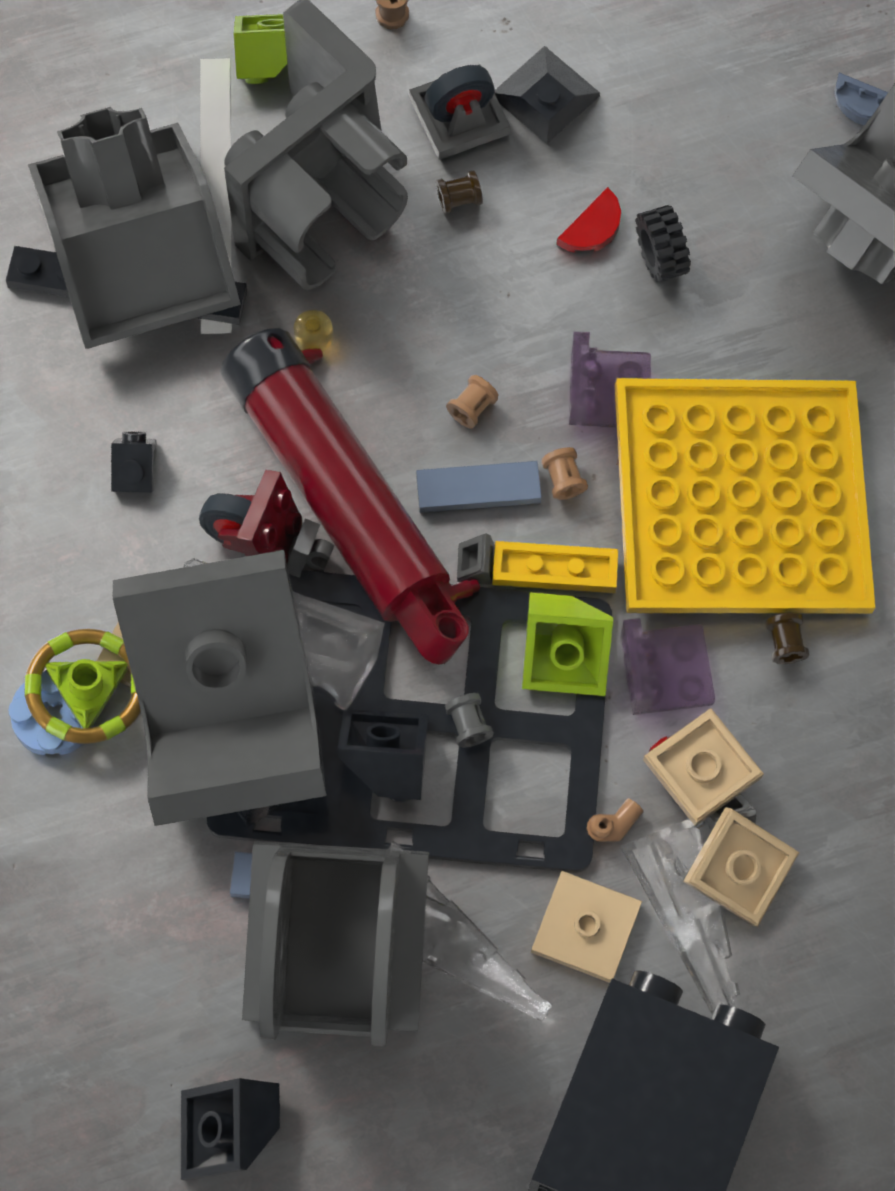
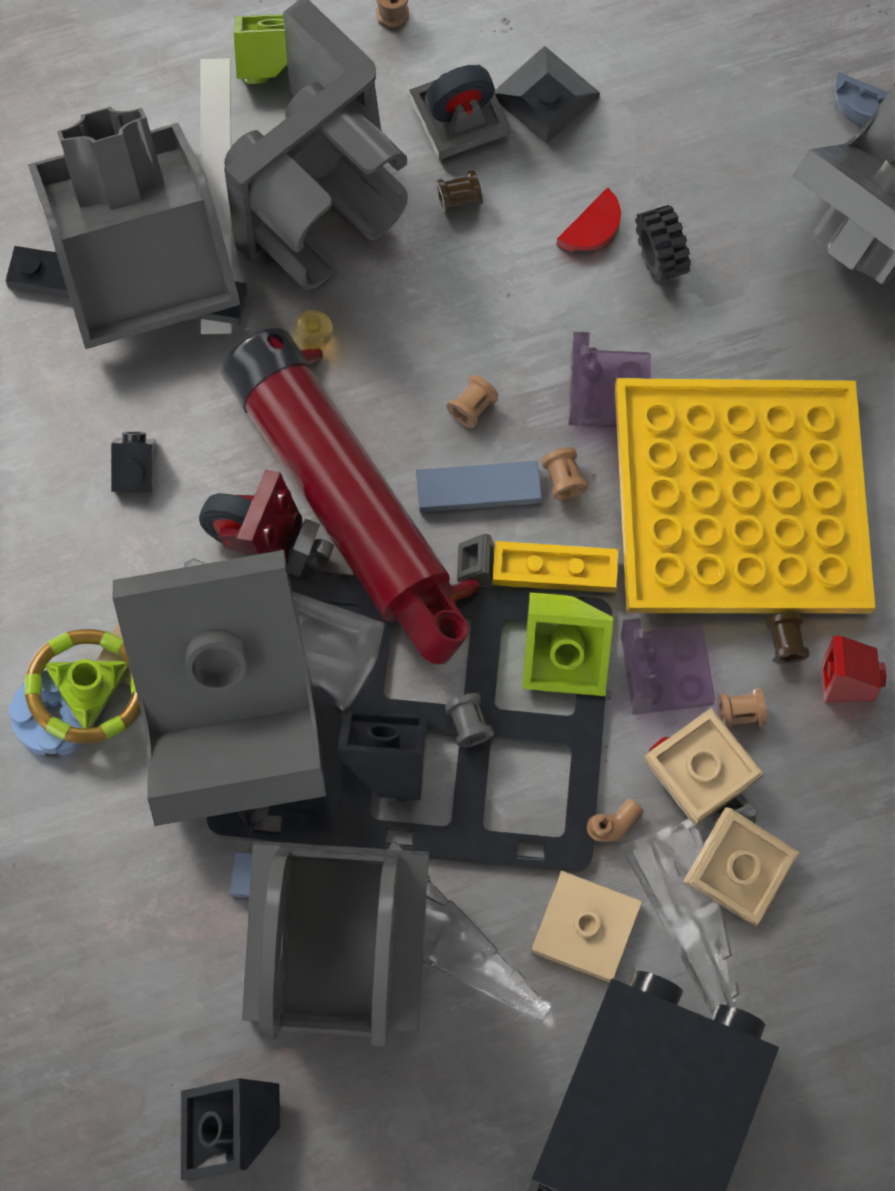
none -> medium nougat bush [717,688,767,730]
none -> red slope [821,636,887,703]

